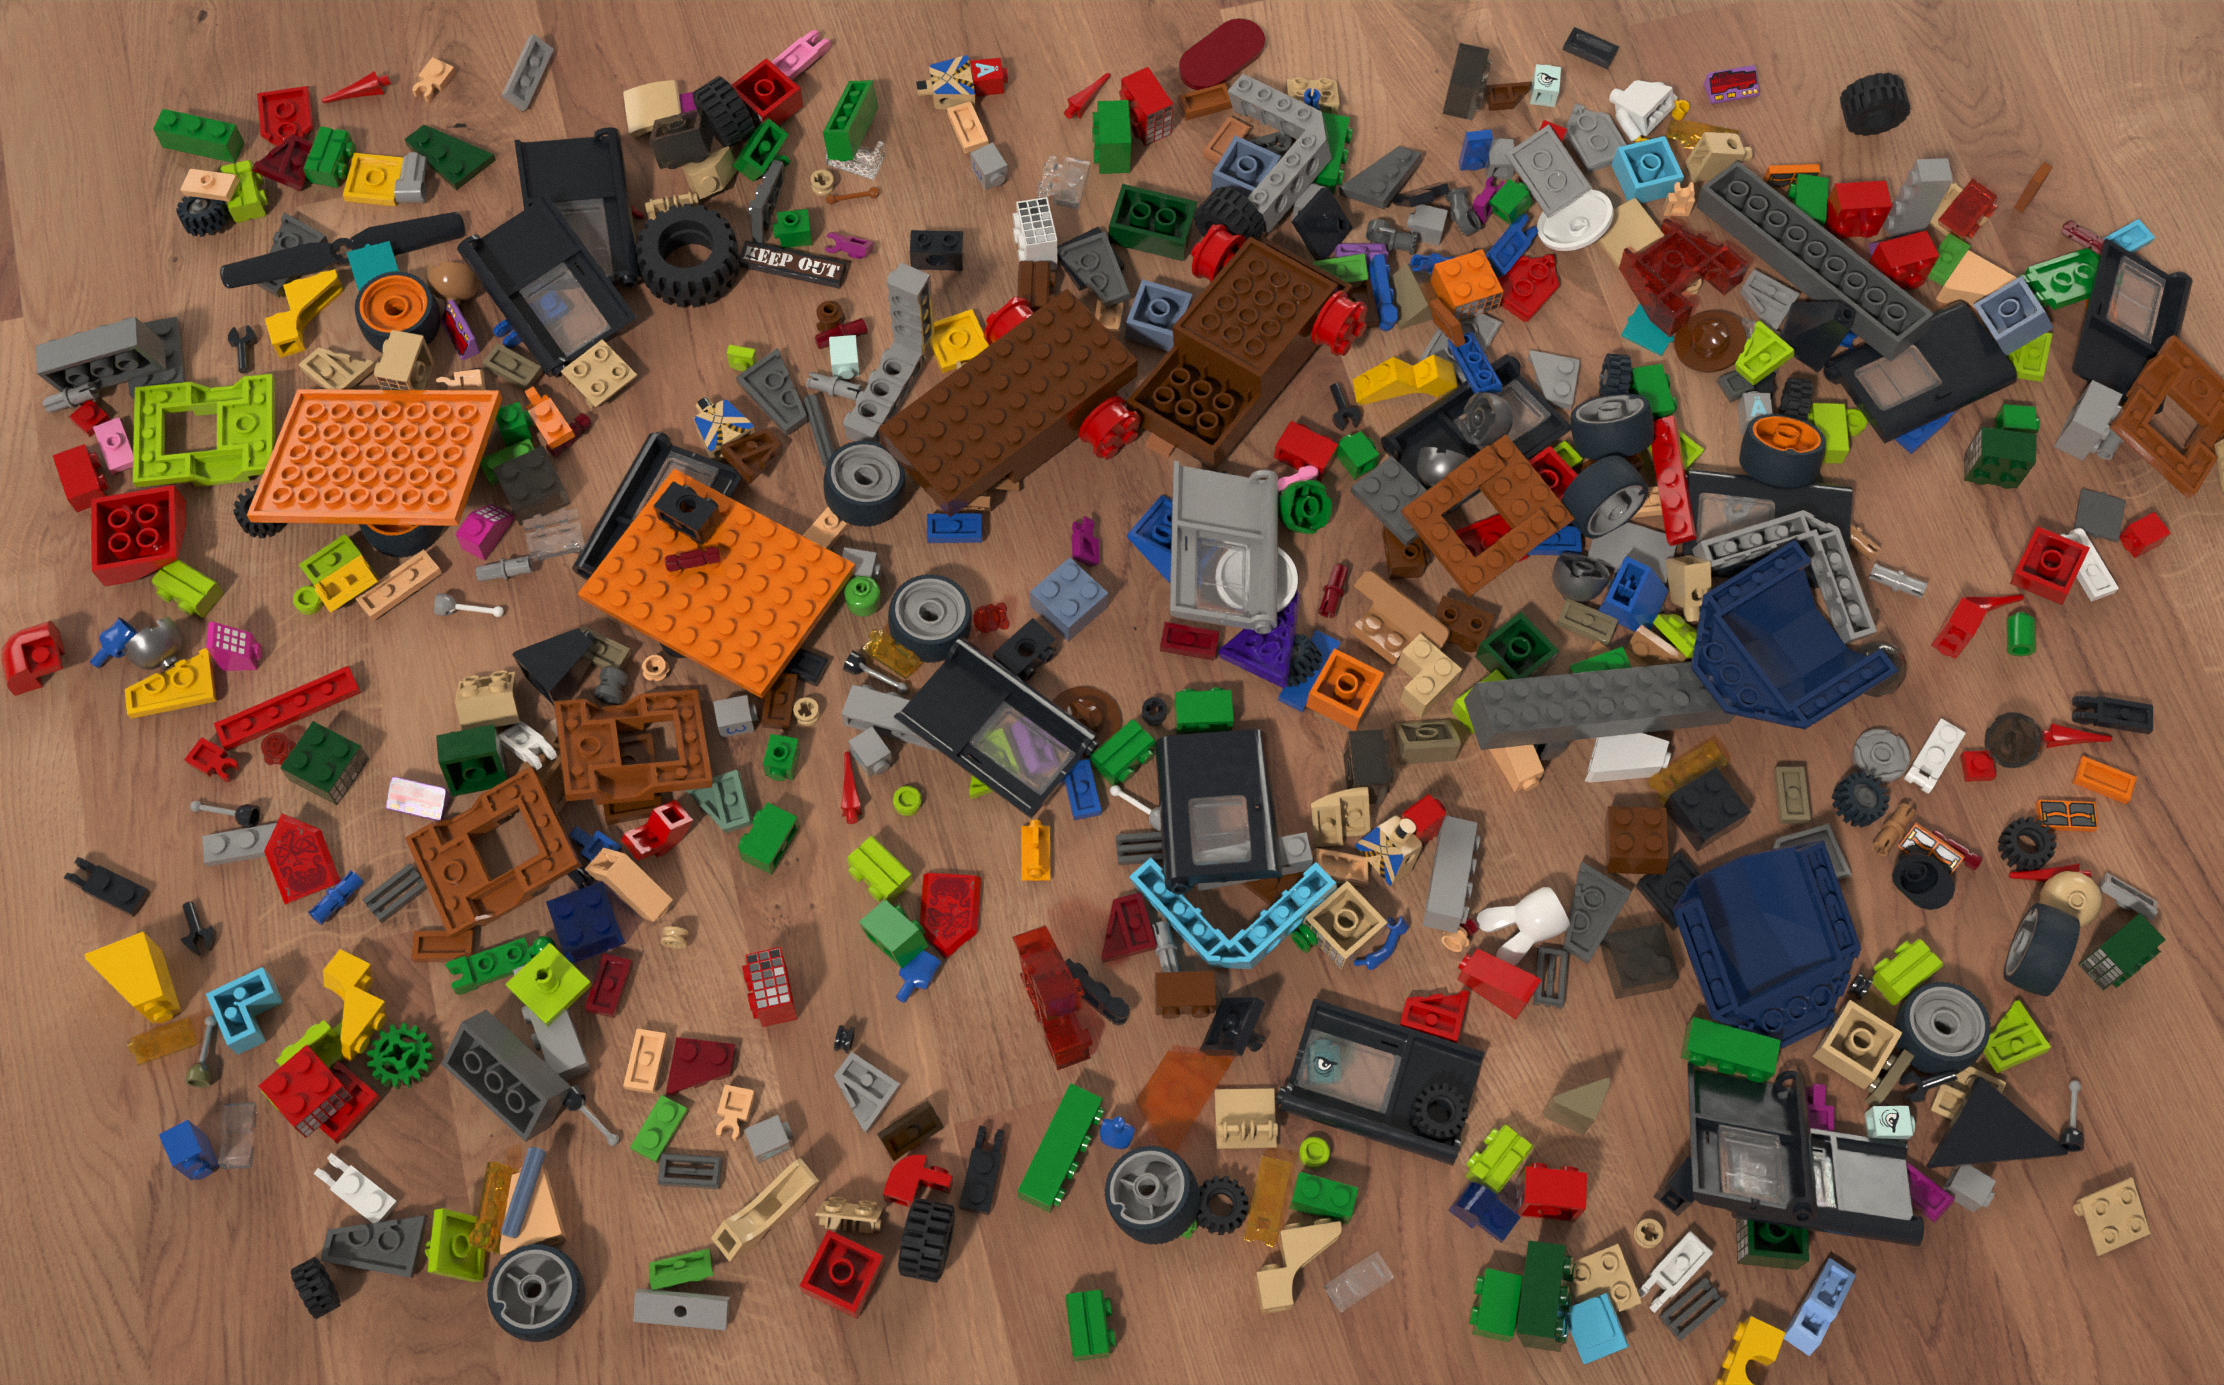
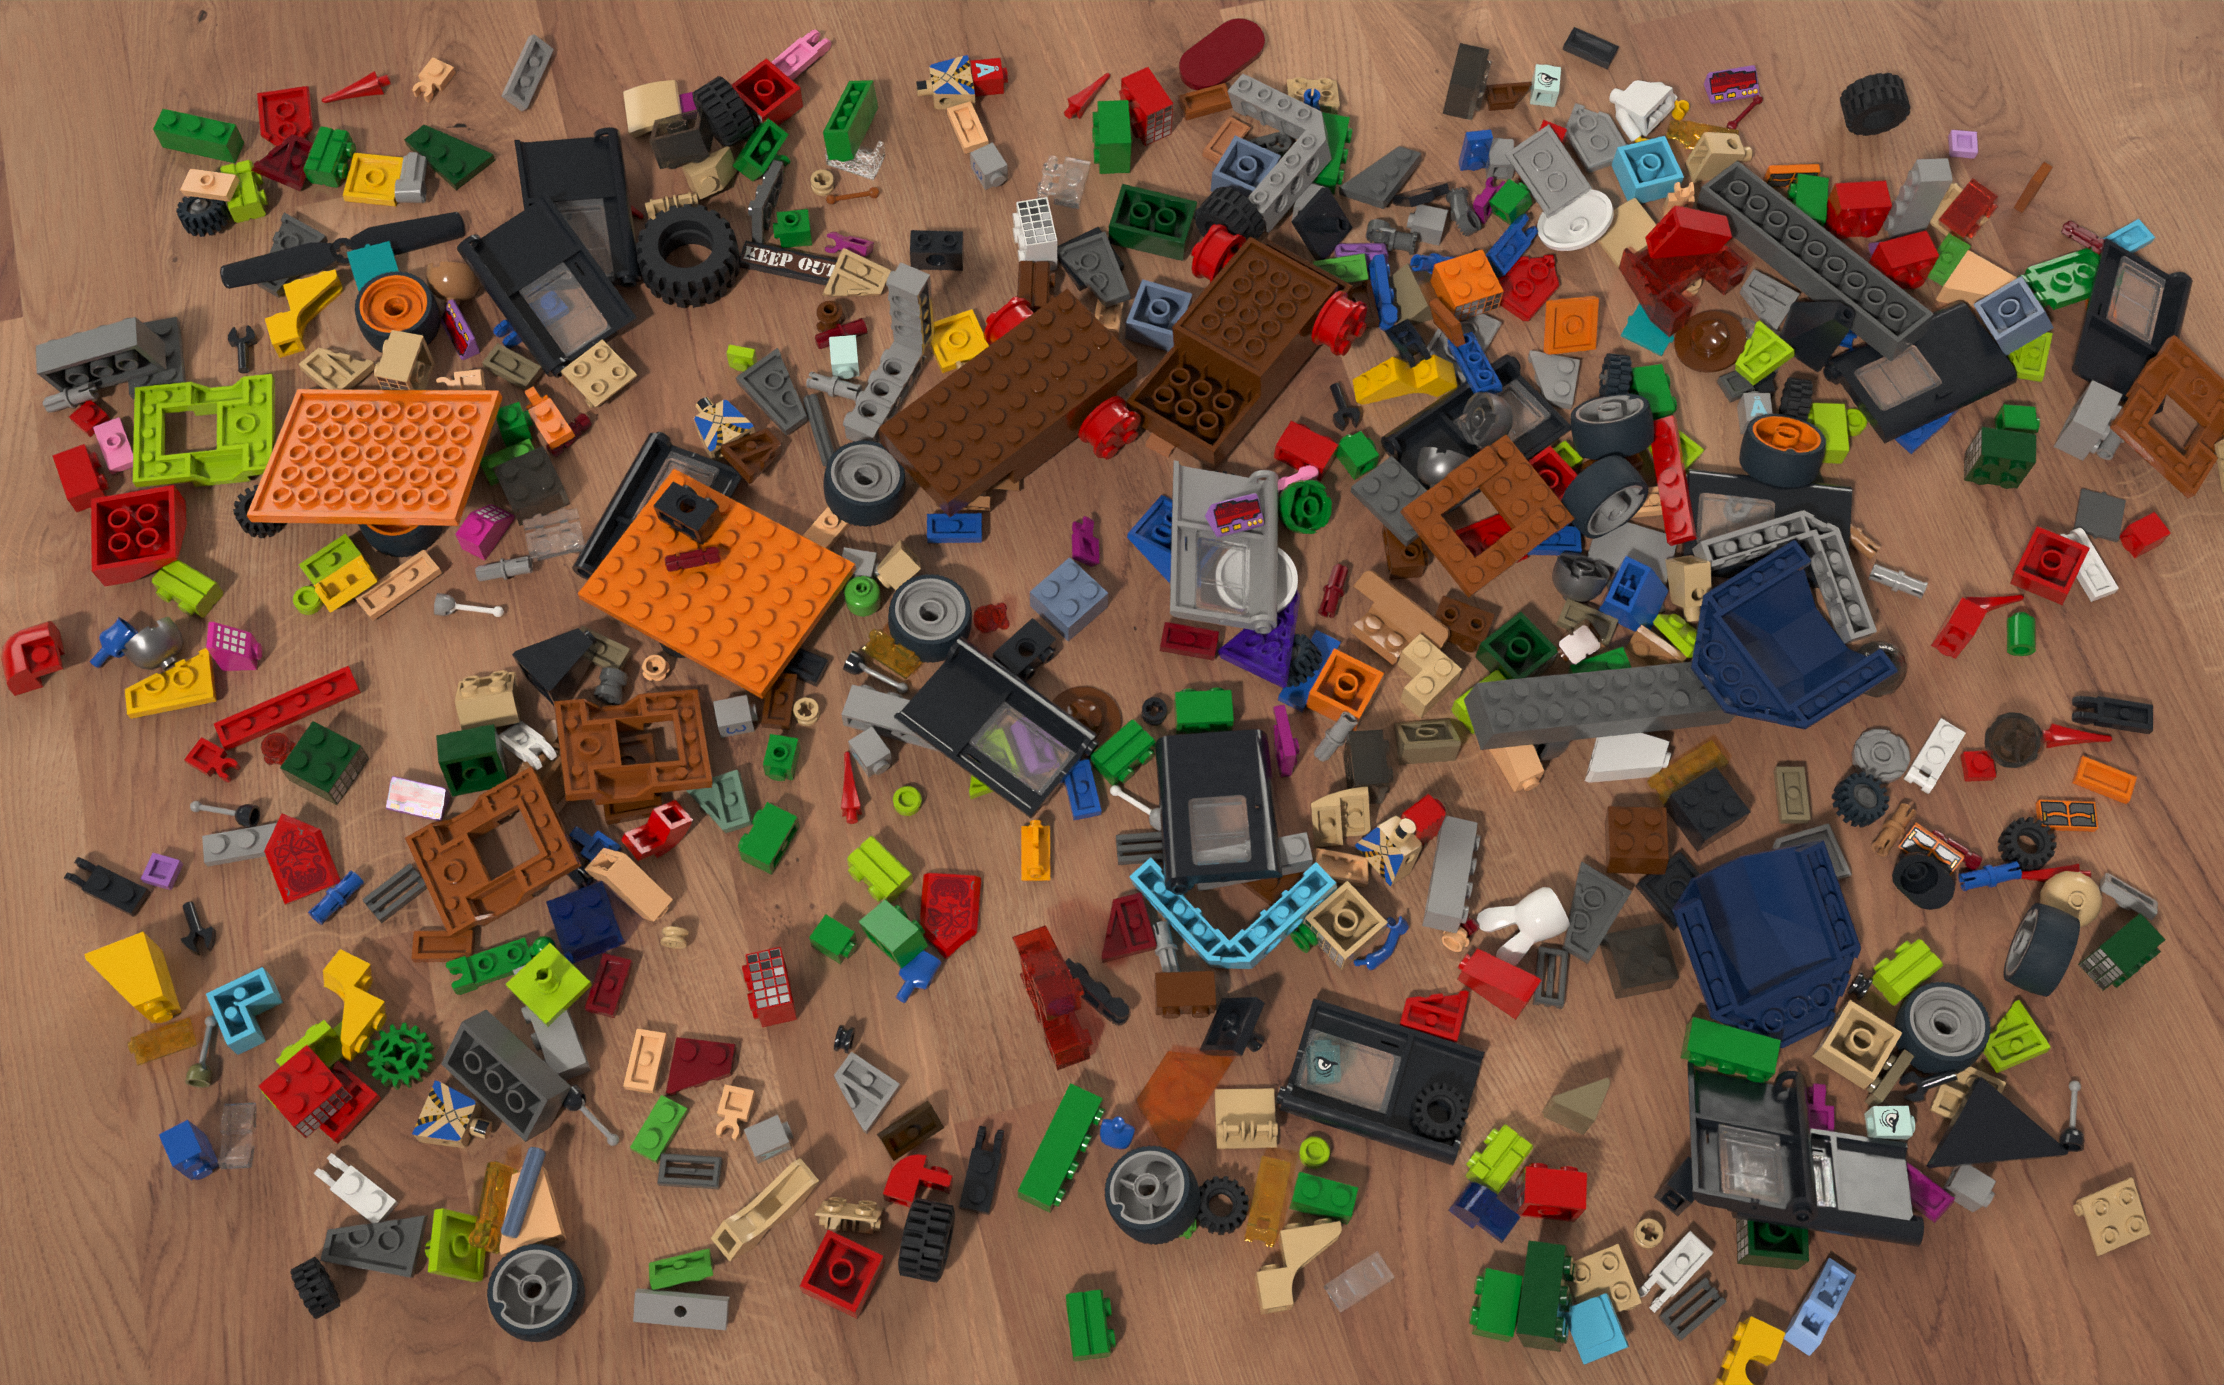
none -> medium lavender plate [141,853,183,890]
none -> torso [412,1080,493,1148]
none -> green brick [809,914,857,965]
none -> tan wing [822,248,891,297]
none -> tan slope [877,539,921,590]
none -> slope [1205,493,1264,538]
none -> magenta wing [1273,705,1300,778]
none -> light grey axle [1314,712,1358,762]
none -> black hinge [1384,319,1431,368]
none -> orange tile [1544,296,1599,355]
none -> brick [1557,619,1602,665]
none -> red slope [1645,205,1732,259]
none -> dark red hinge [1726,95,1763,132]
none -> lavender tile [1948,130,1978,159]
none -> blue pin [1958,861,2022,891]

